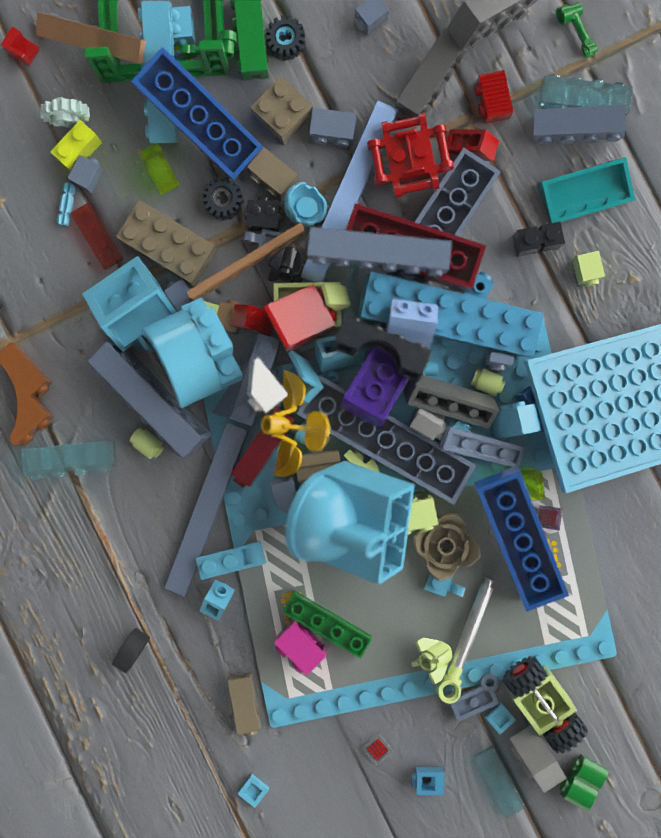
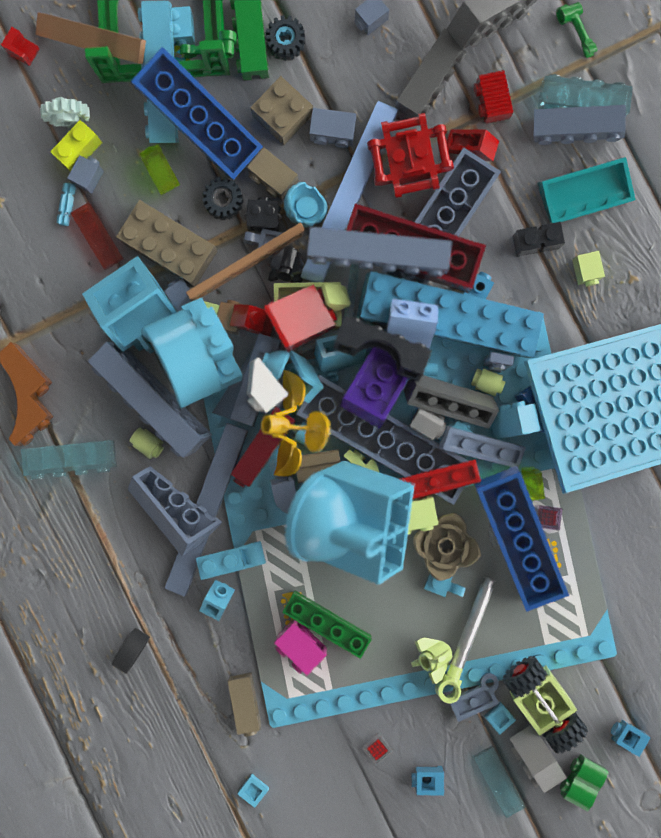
none -> sand blue wedge [128,466,222,556]
none -> medium azure brick [262,350,290,380]
none -> red tile [399,459,481,499]
none -> dark azure brick [611,719,651,757]

